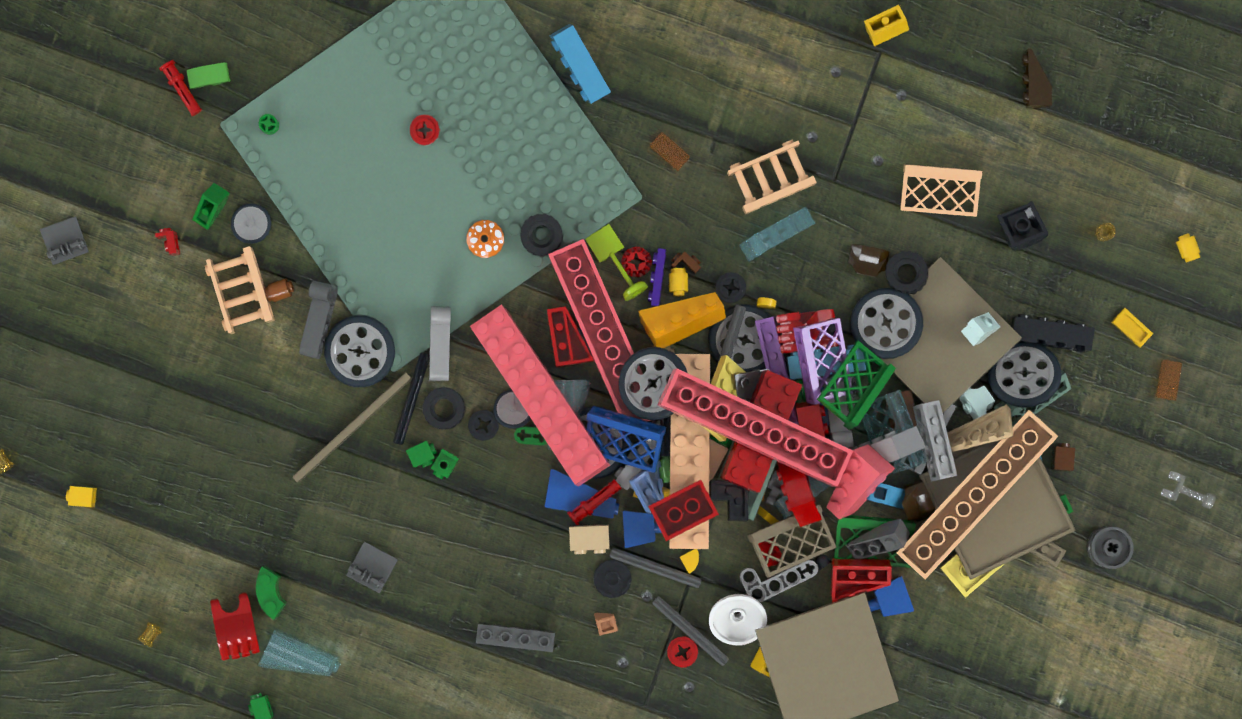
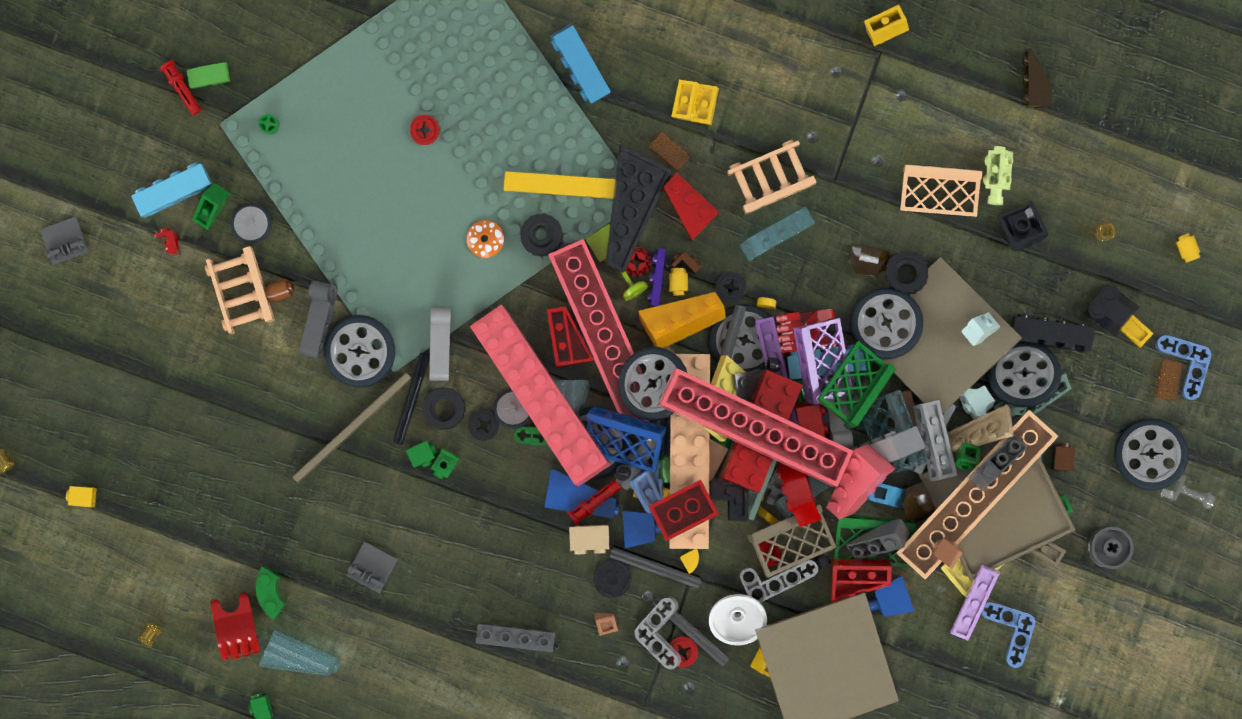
none -> medium azure brick [131,163,212,218]
none -> yellow tile [504,171,615,199]
none -> black wing [605,144,671,273]
none -> black hinge [616,465,631,481]
none -> light grey beam [635,596,681,669]
none -> red wedge [663,173,719,241]
none -> yellow slope [671,80,719,125]
none -> black hinge [766,357,781,373]
none -> nougat slope [932,537,964,569]
none -> lavender tile [950,564,1000,641]
none -> green brick [954,442,981,471]
none -> dark grey slope [968,434,1028,491]
none -> medium blue beam [981,602,1035,668]
none -> yellowish green brick [983,146,1013,205]
none -> black slope [1085,284,1140,337]
none -> wedge [1114,418,1189,491]
none -> medium blue beam [1155,335,1211,400]

